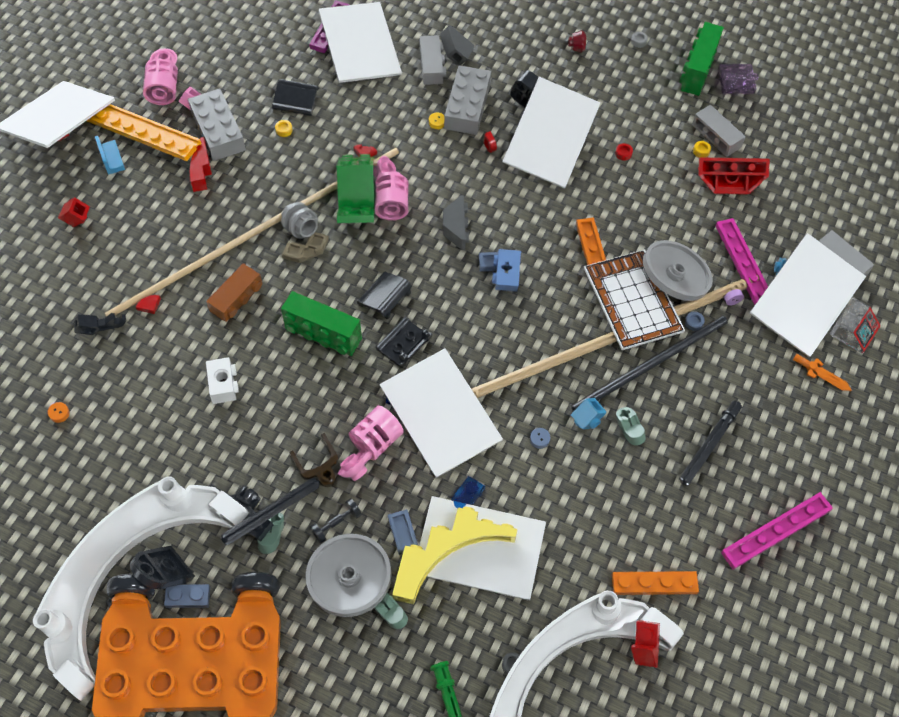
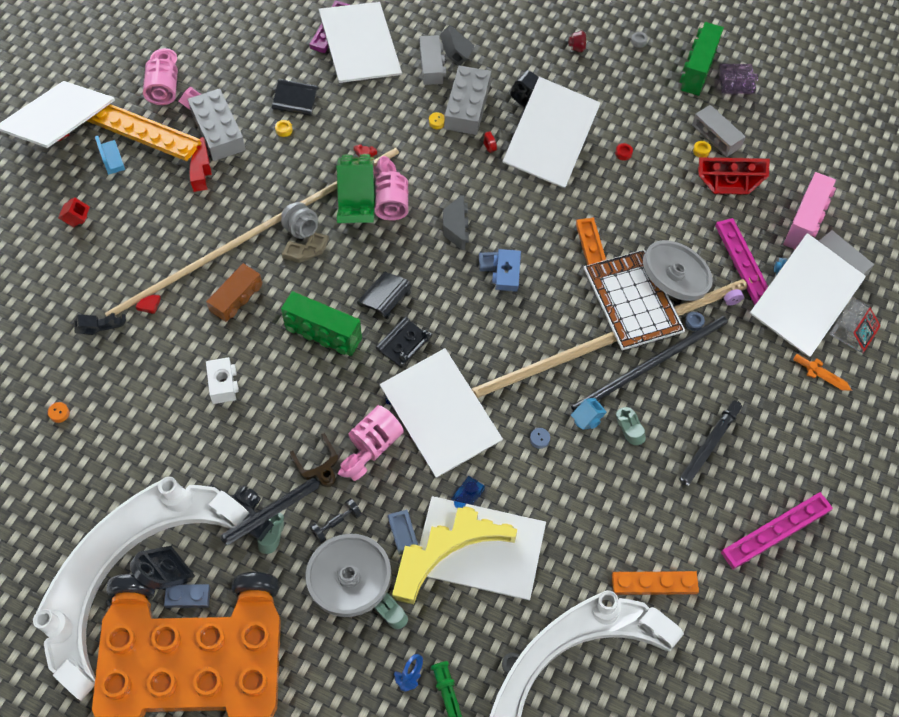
red slope [631,620,660,668] -> none
none -> blue piece [394,654,423,692]
none -> bright pink brick [783,172,836,249]

